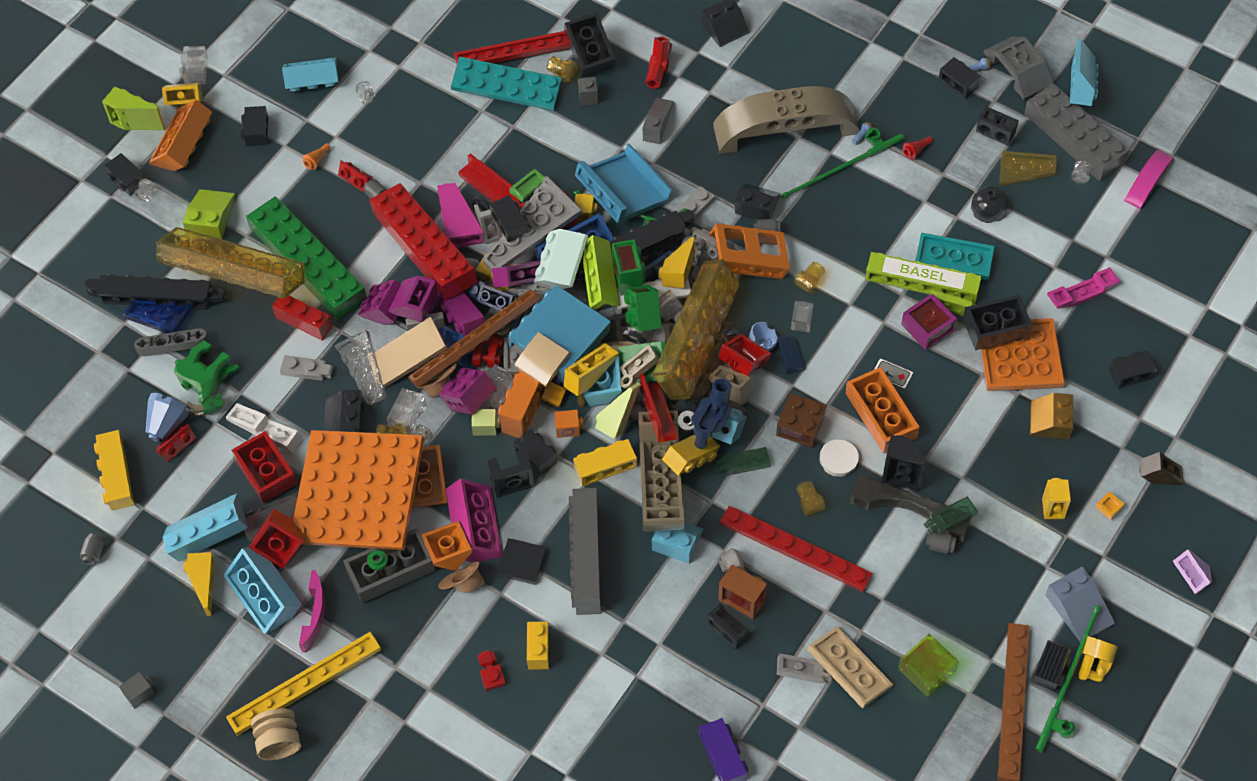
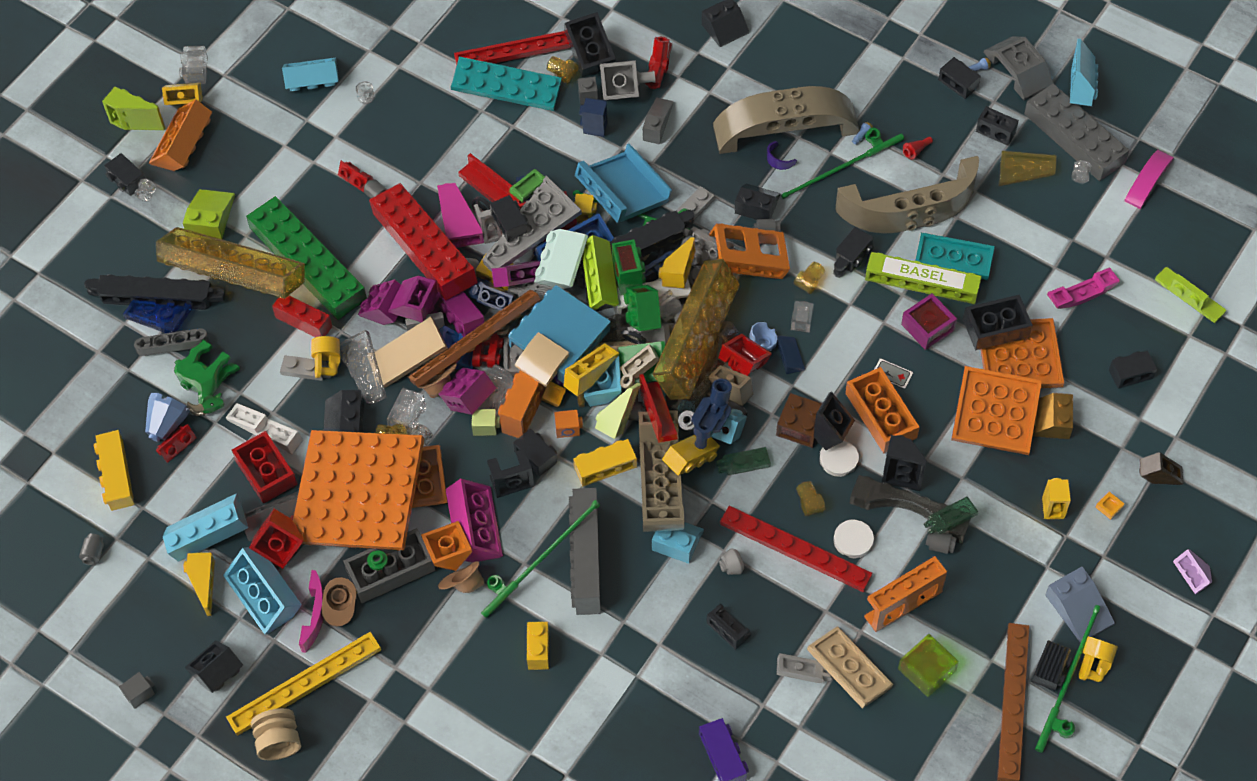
black brick [241,106,269,146] -> none
orange cone [302,143,331,170] -> none
red plate [477,650,506,691] -> none
black tile [497,538,547,585] -> none
dark orange piece [718,564,767,619] -> none
lime hinge [930,290,976,316] -> none
black cylinder [971,186,1008,223] -> none
none -> black slope [185,640,243,693]
none -> yellow piece [311,336,340,378]
none -> medium nougat piece [322,577,356,626]
none -> green piece [481,500,600,618]
none -> dark blue brick [579,98,608,137]
none -> light grey brick [600,60,656,100]
none -> dark purple helmet [767,141,797,170]
none -> black slope [814,391,855,451]
none -> black hinge [833,227,874,278]
none -> white tile [834,520,874,558]
none -> dark tan slope [836,156,979,233]
none -> orange window [864,556,947,632]
none -> orange plate [951,366,1042,455]
none -> lime bracket [1155,267,1226,323]

